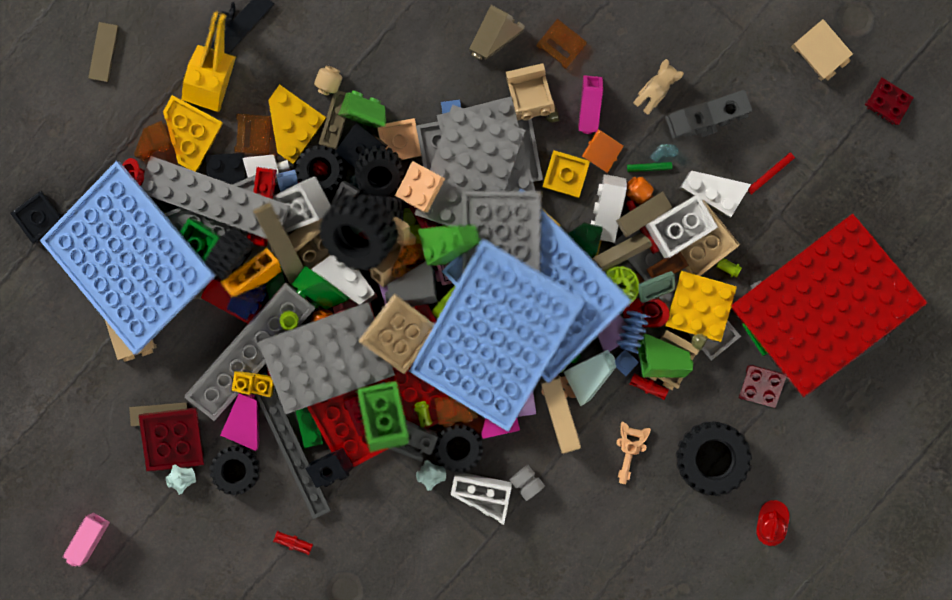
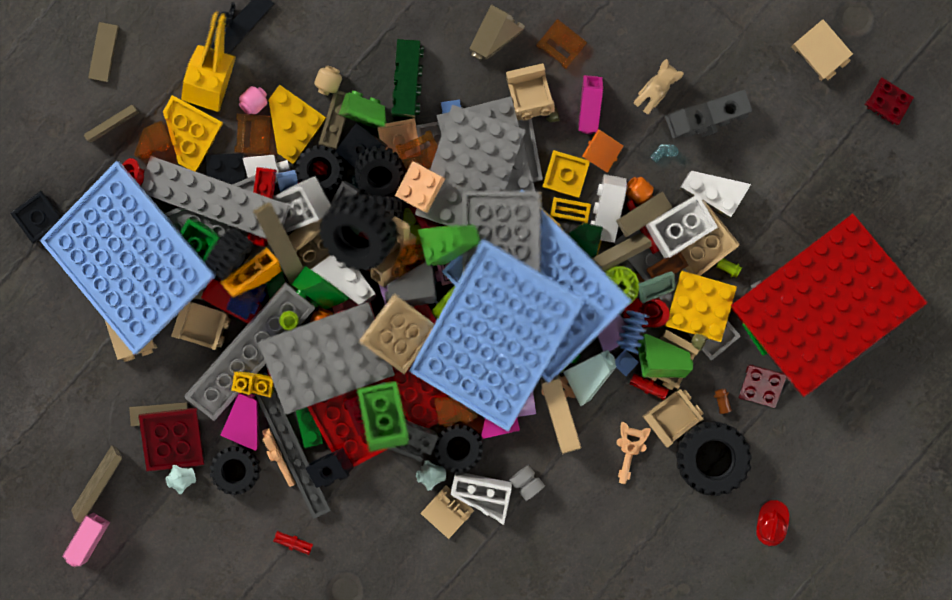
lime pin [414,401,432,427] -> none
green piece [627,162,672,172] -> none
red bar [747,152,795,195] -> none
none -> dark tan tile [71,445,122,523]
none -> dark tan tile [84,105,139,143]
none -> tan panel [171,301,231,350]
none -> bright pink head [239,86,267,115]
none -> light nougat piece [262,428,296,487]
none -> dark green wedge [391,39,424,119]
none -> clear orange plate [395,130,438,171]
none -> tan hinge [420,485,474,539]
none -> yellow tile [550,197,591,223]
none -> tan panel [642,389,704,448]
none -> dark orange pin [714,389,732,414]

